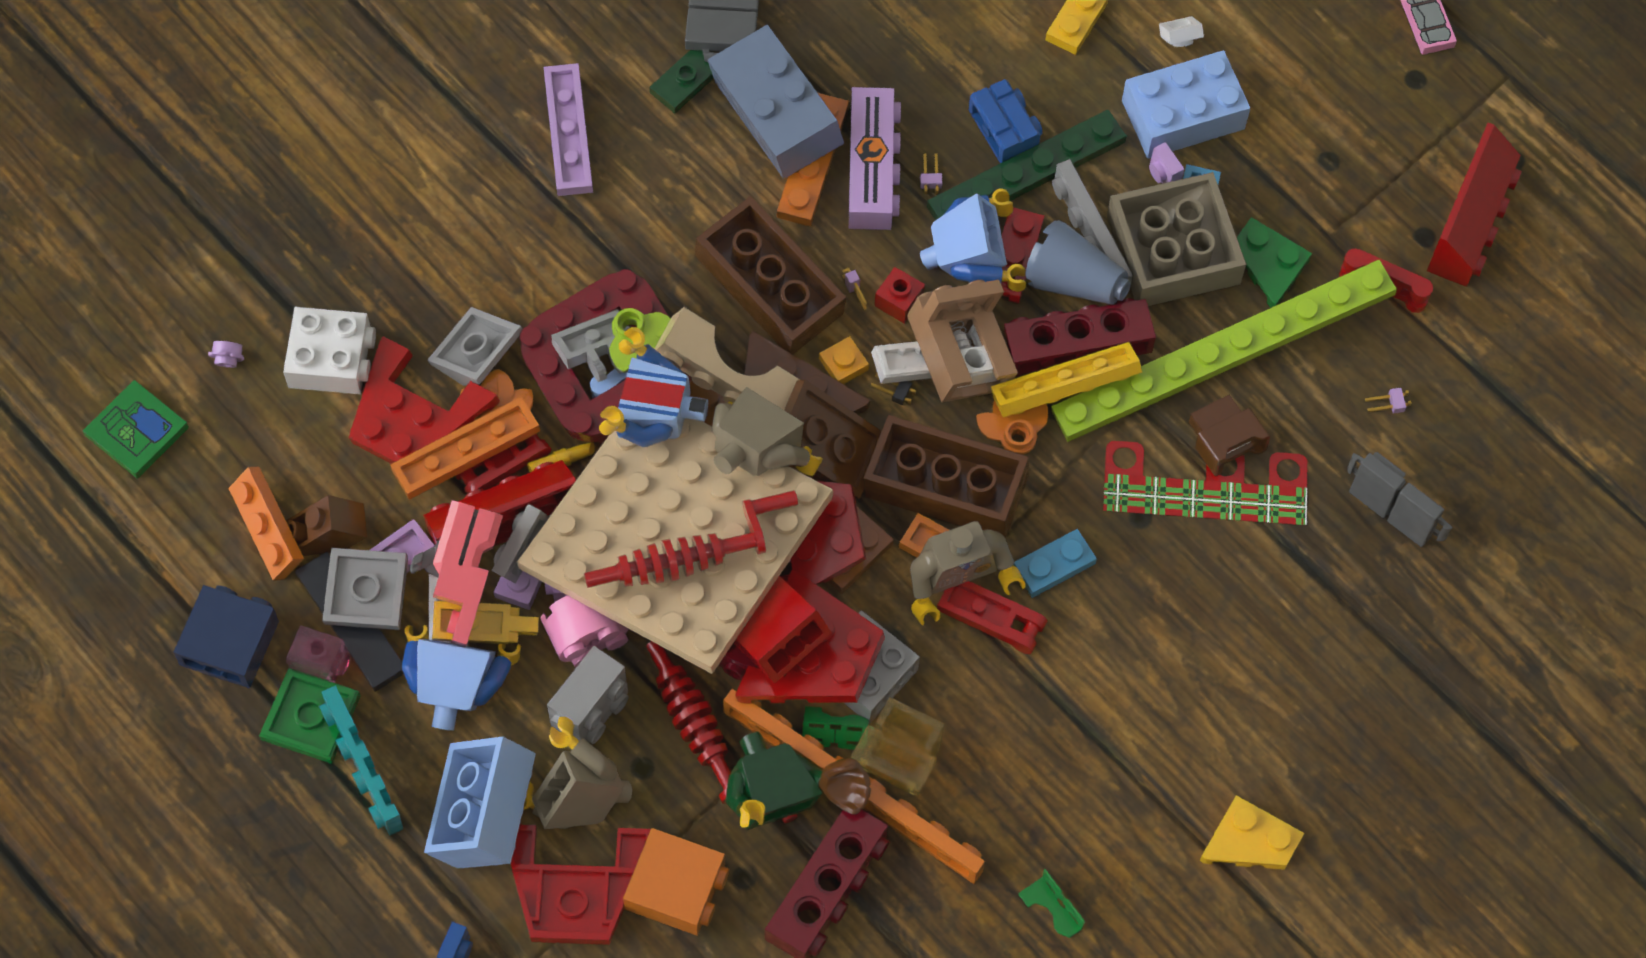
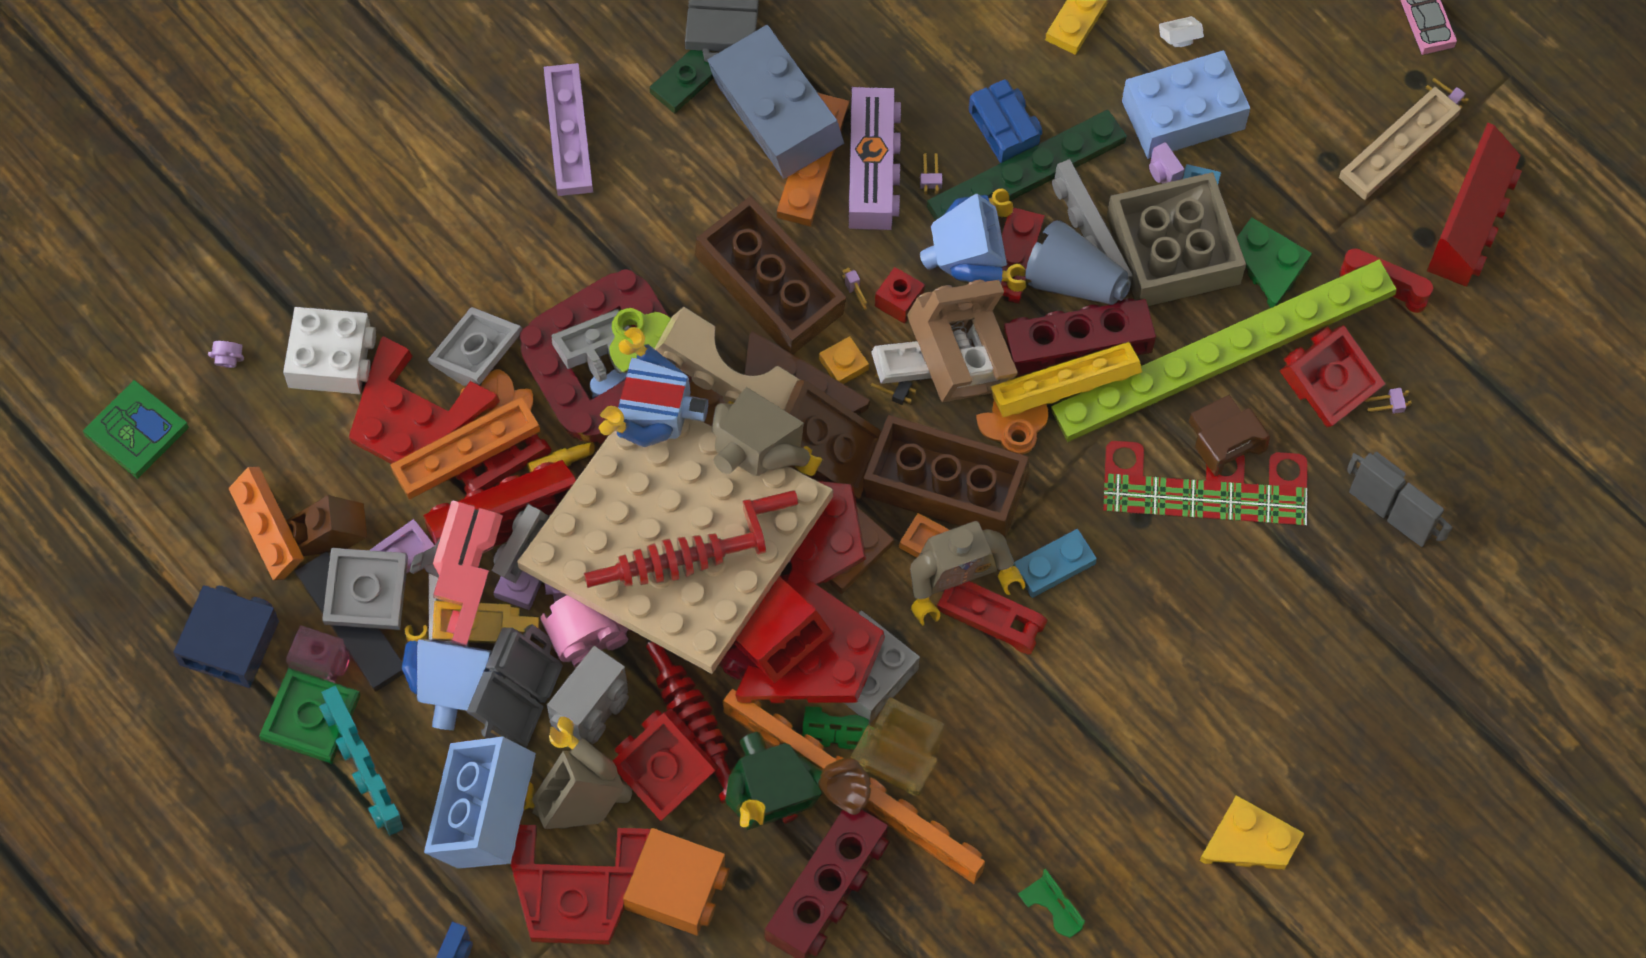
none -> dark grey piece [467,624,563,747]
none -> red plate [613,709,719,821]
none -> red plate [1279,325,1385,427]
none -> tan plate [1339,87,1461,200]
none -> piece [1426,78,1469,108]

